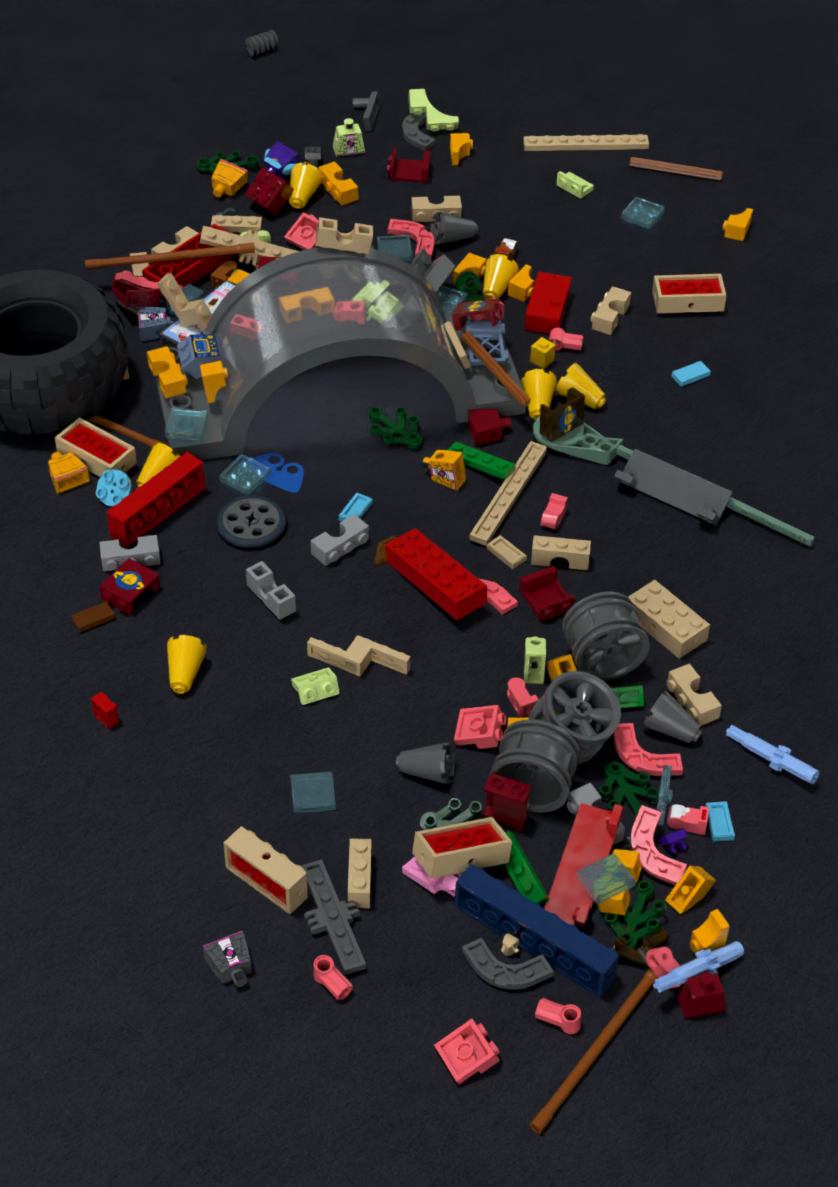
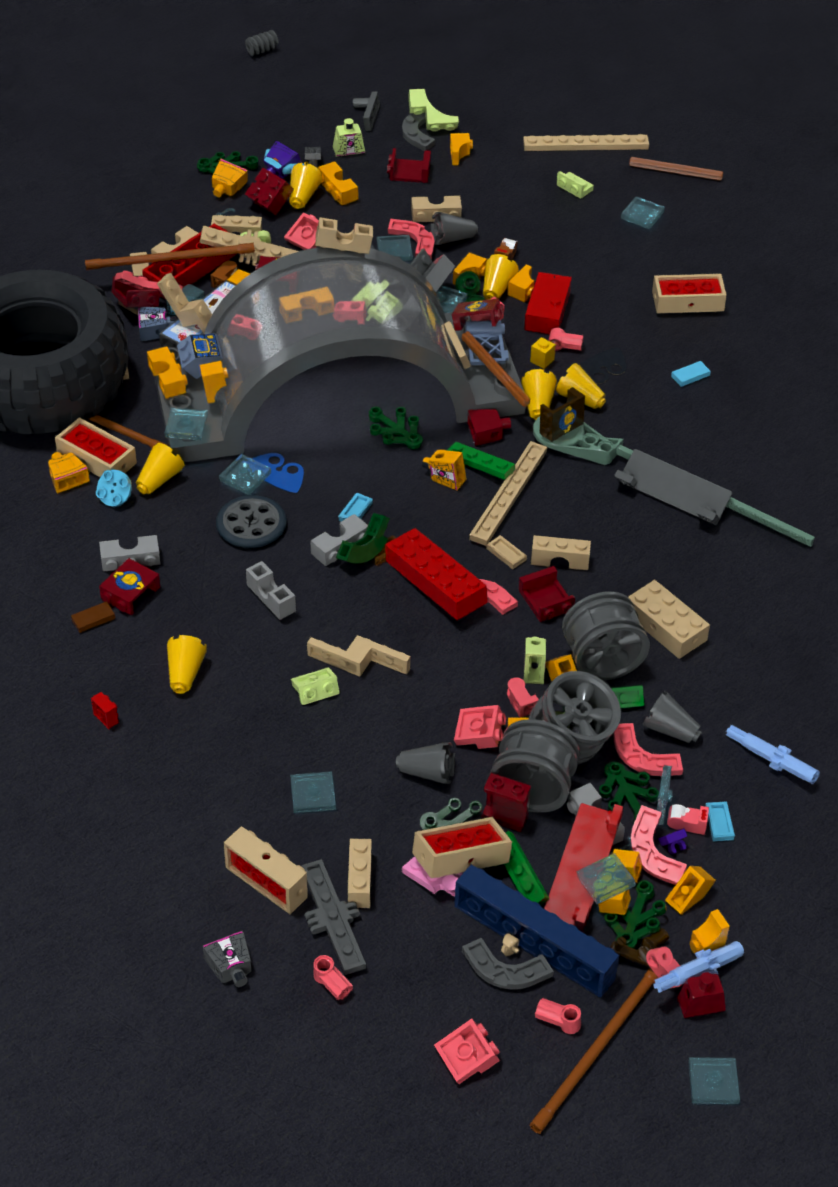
red brick [107,452,205,549] -> none
coral leg [541,493,568,530] -> none
tan arch [591,286,631,335] -> none
tan arch [667,664,722,726] -> none
light orange arch [723,208,753,241] -> none
none -> dark green arch [336,513,390,563]
none -> clear light blue plate [688,1057,740,1104]

